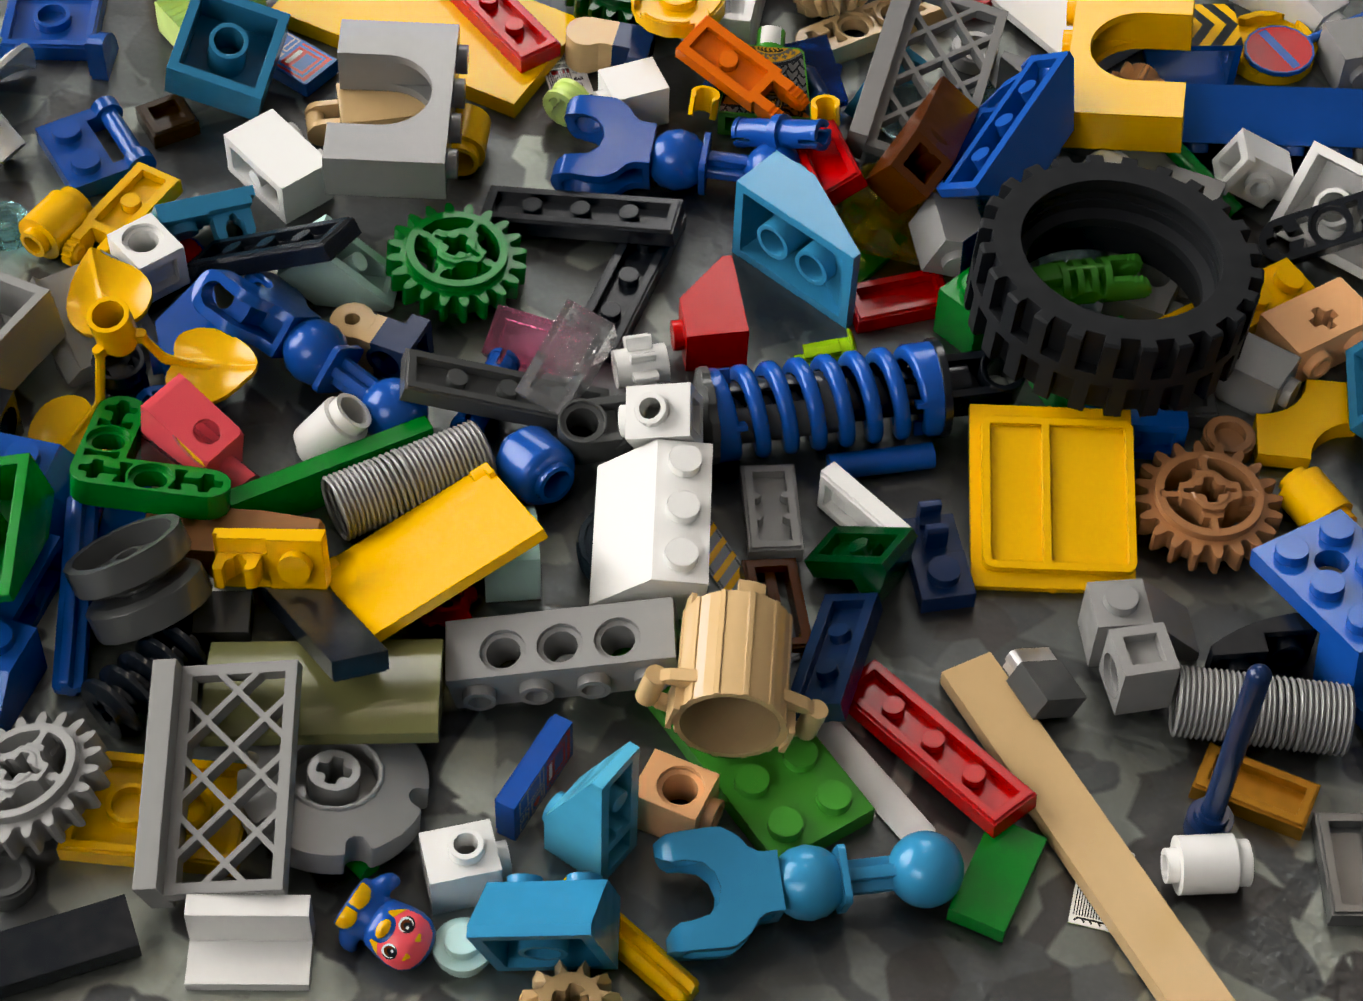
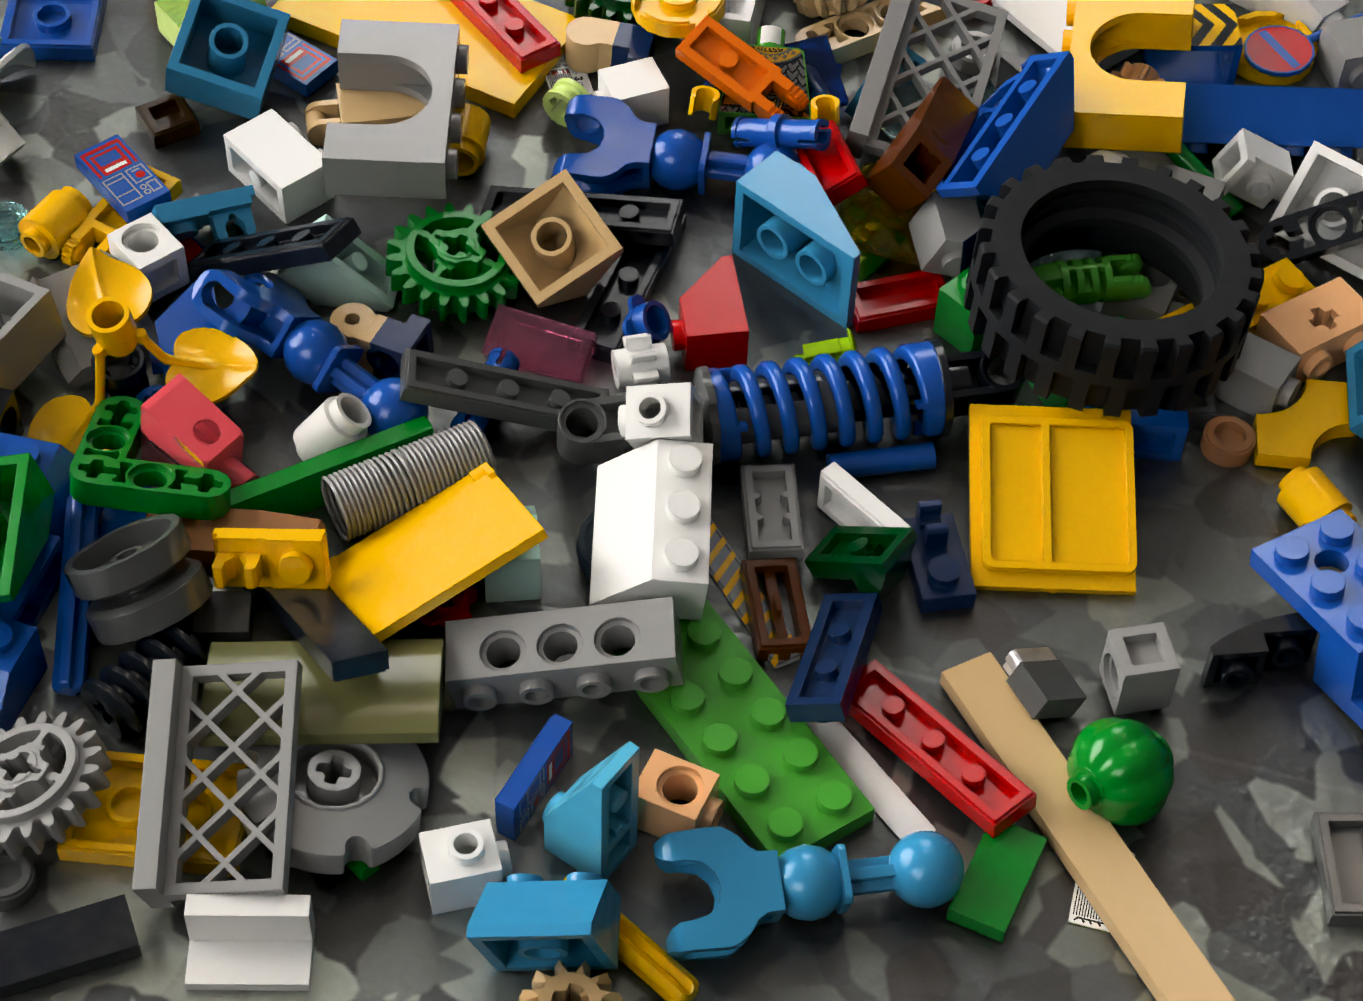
blue plate [35,95,157,199] -> none
blue tile [84,32,119,81] -> none
animal [334,873,436,971] -> none
light aqua plate [432,917,489,978] -> none
blue head [495,425,576,506] -> none
clear slope [515,299,617,416] -> none
tan container [635,579,828,758] -> none
light grey slope [1077,578,1200,667] -> none
medium nougat gear [1135,440,1283,574] -> none
white brick [1161,833,1254,896] -> none
light grey piece [1168,664,1356,757] -> none
dark blue piece [1183,663,1272,835] -> none
pearl gold tile [1188,742,1321,841] -> none
none -> blue tile [74,134,172,224]
none -> tan slope [481,169,624,308]
none -> blue plate [622,294,670,344]
none -> green plant [1067,717,1174,826]

